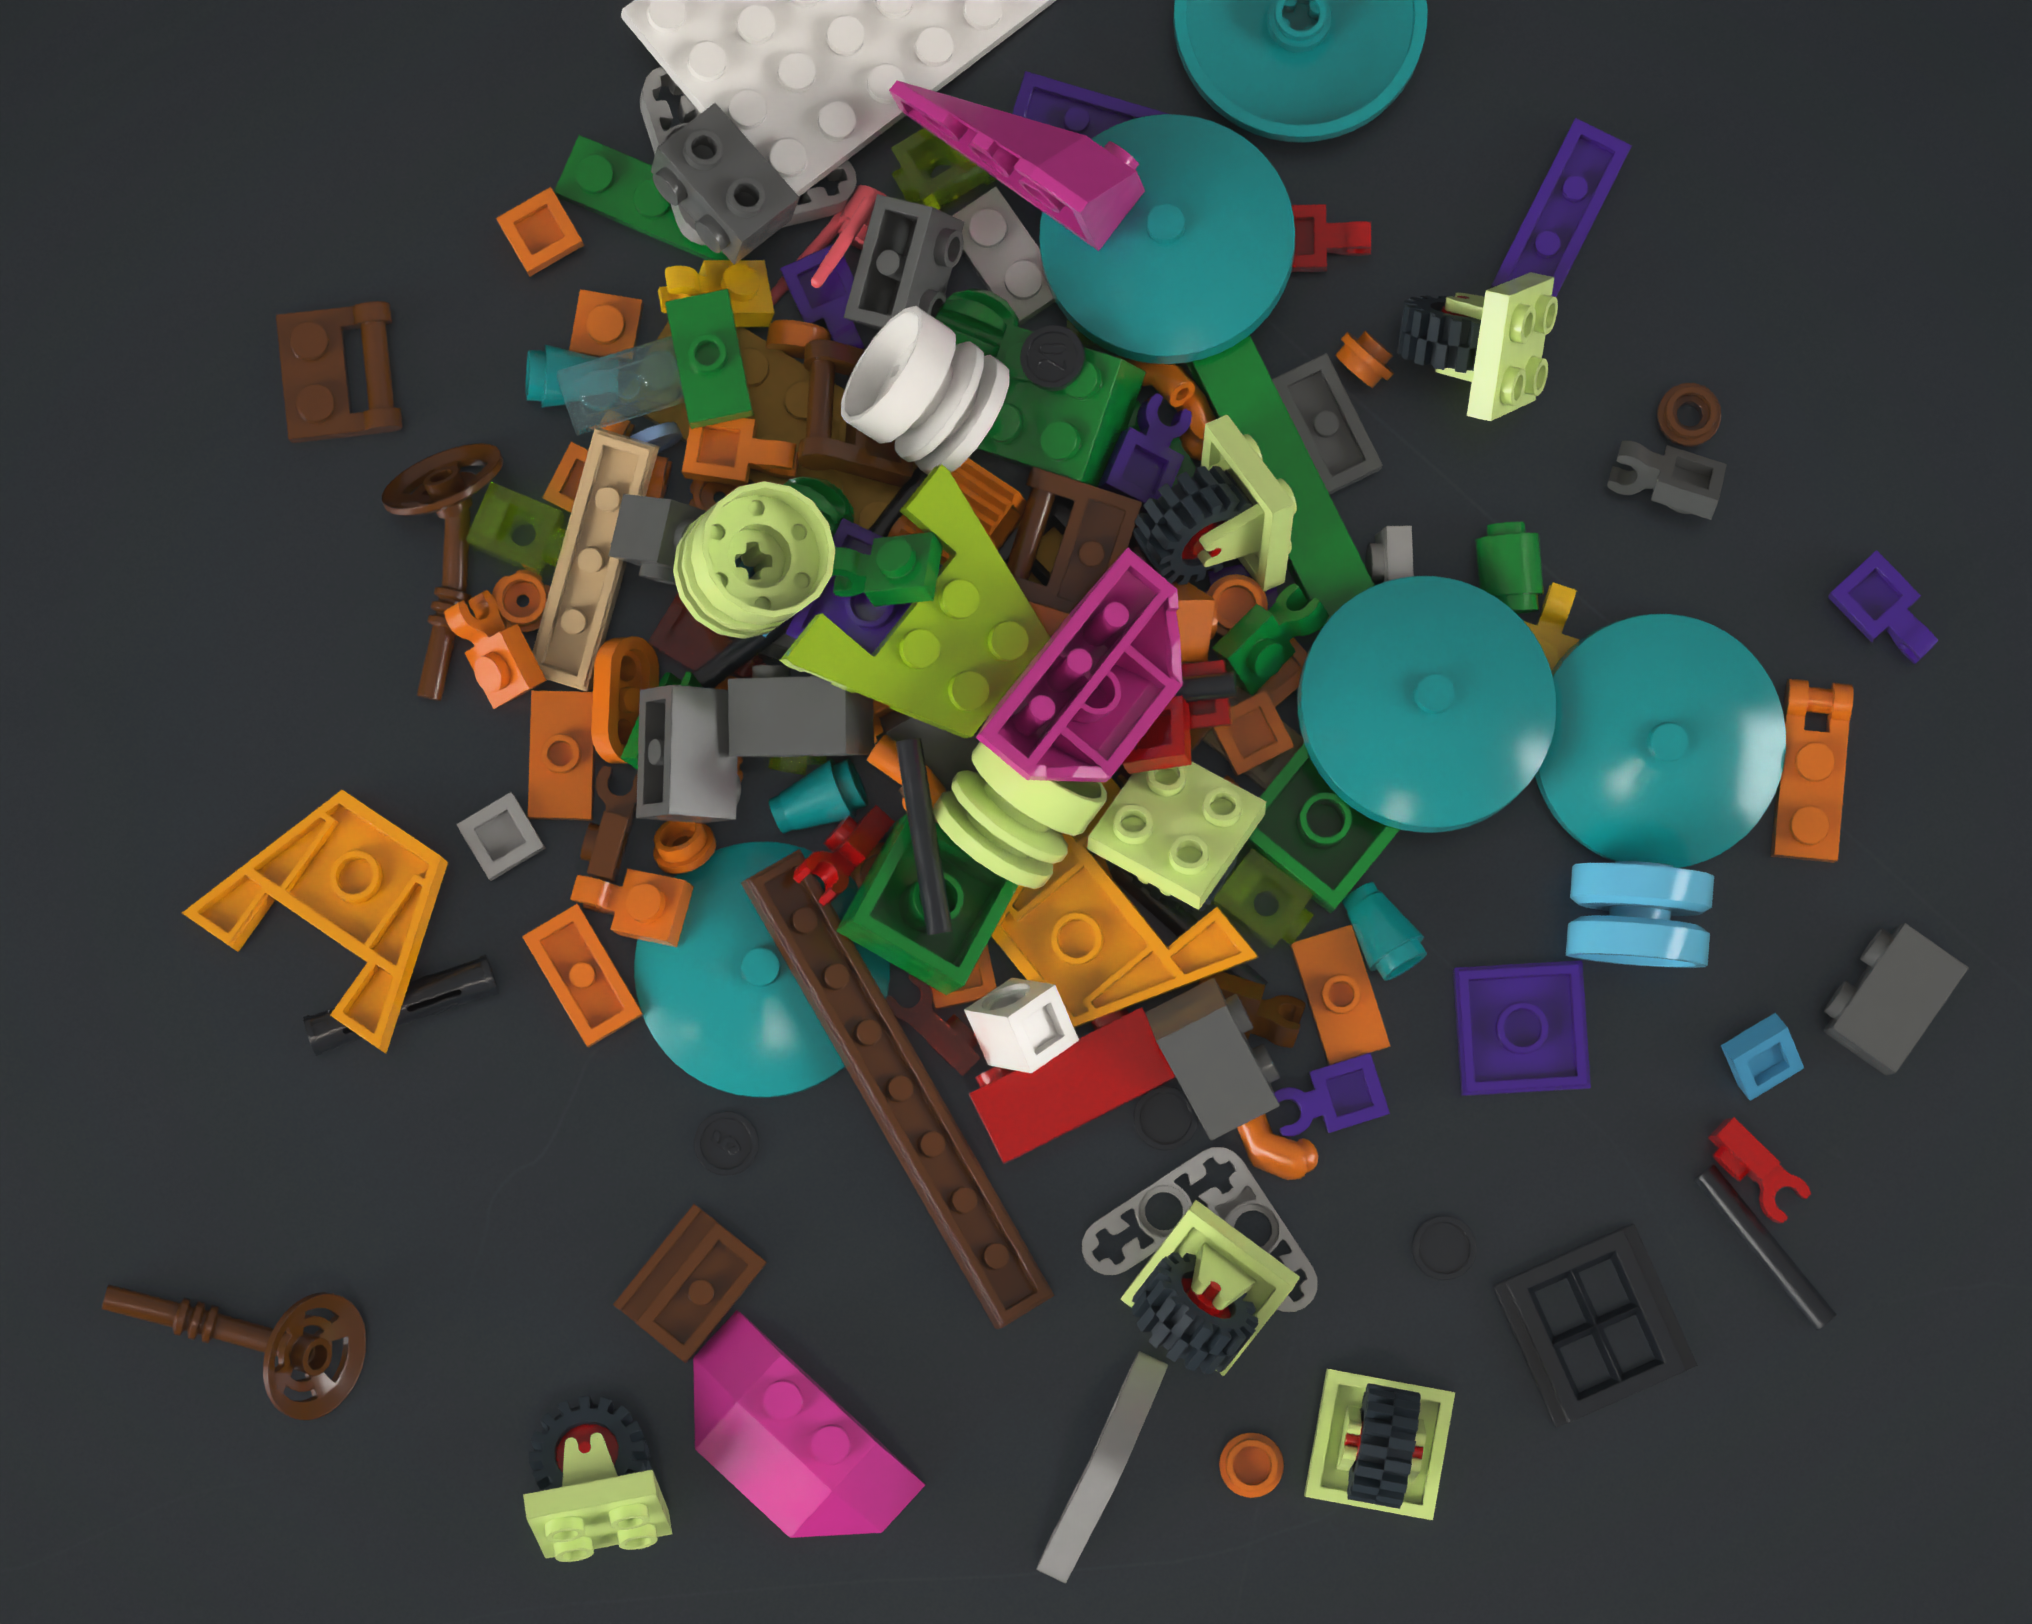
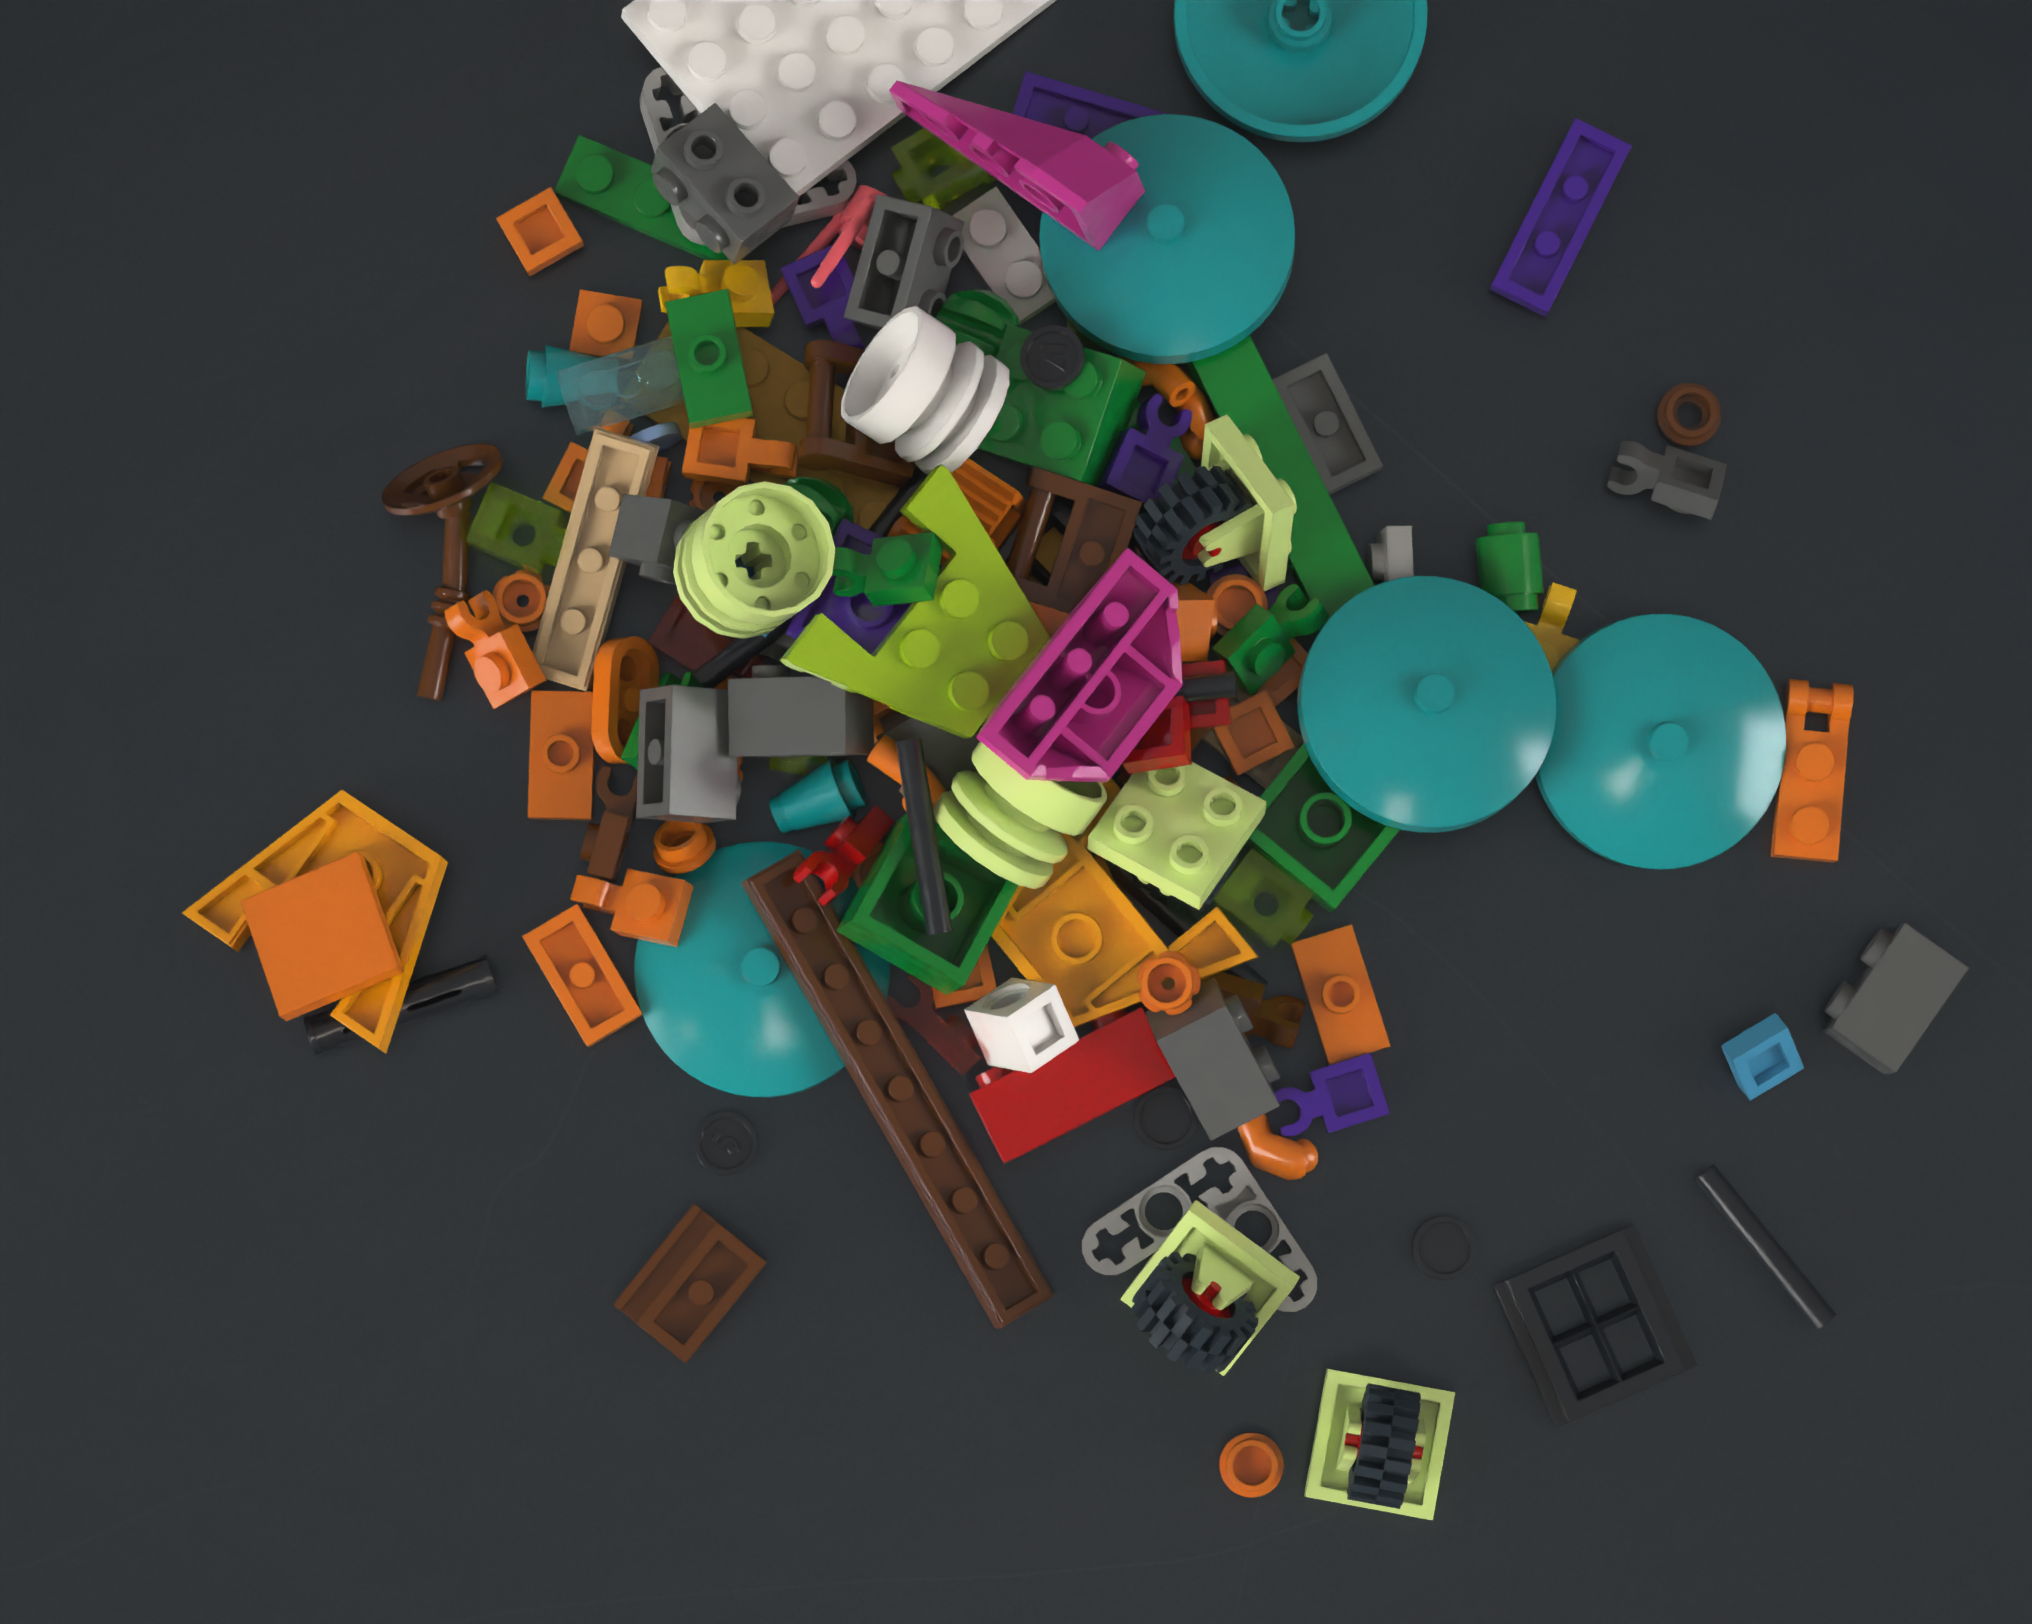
reddish brown dish [102,1284,366,1420] -> none
reddish brown plate [276,301,403,443] -> none
light grey plate [456,792,546,881] -> none
yellowish green plate [523,1396,672,1562] -> none
dark pink wedge [693,1310,926,1538] -> none
orange tile [766,320,831,359] -> none
light grey beam [1036,1351,1168,1583] -> none
red plate [1291,204,1371,272] -> none
orange plate [1335,331,1394,389] -> none
teal cone [1341,882,1427,981] -> none
yellowish green plate [1397,272,1558,421] -> none
dark purple tile [1453,960,1591,1096] -> none
medium azure wheel [1566,861,1714,968] -> none
red plate [1708,1117,1811,1223] -> none
dark purple plate [1828,550,1938,664] -> none
none -> orange tile [240,851,404,1021]
none -> orange plate [1137,951,1201,1015]

